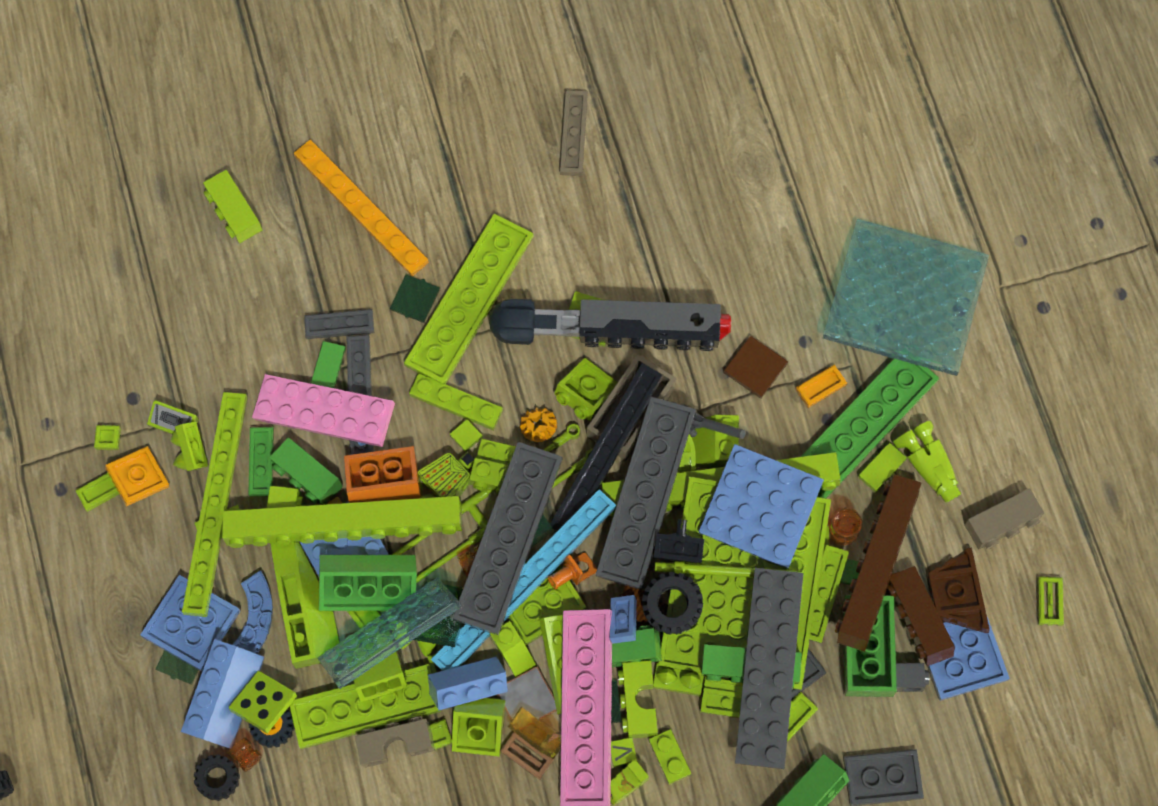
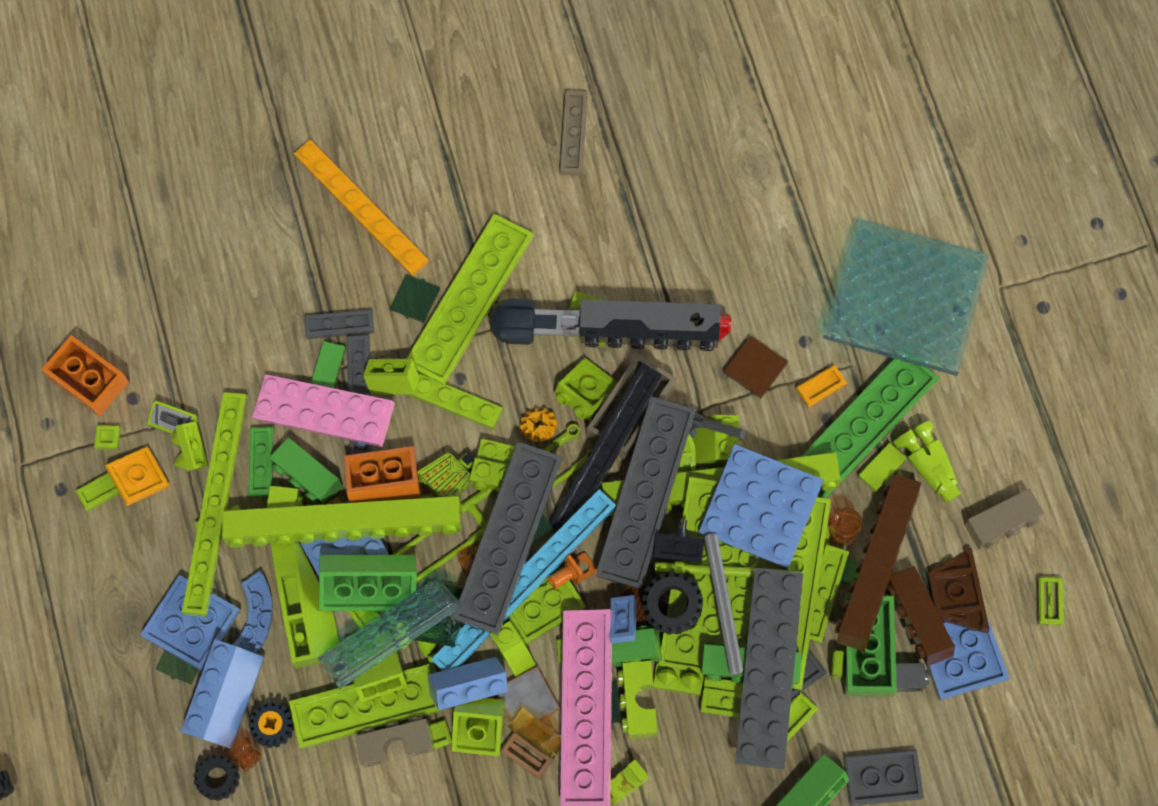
lime brick [203,170,263,244] -> none
lime tile [228,670,297,733] -> none
lime tile [450,419,483,453] -> none
lime plate [540,615,563,714] -> none
lime tile [611,737,637,767] -> none
lime plate [649,729,691,785] -> none
none -> orange brick [41,335,129,418]
none -> lime brick [363,359,420,395]
none -> light grey axle [705,534,743,675]
none -> lime tile [831,650,843,680]

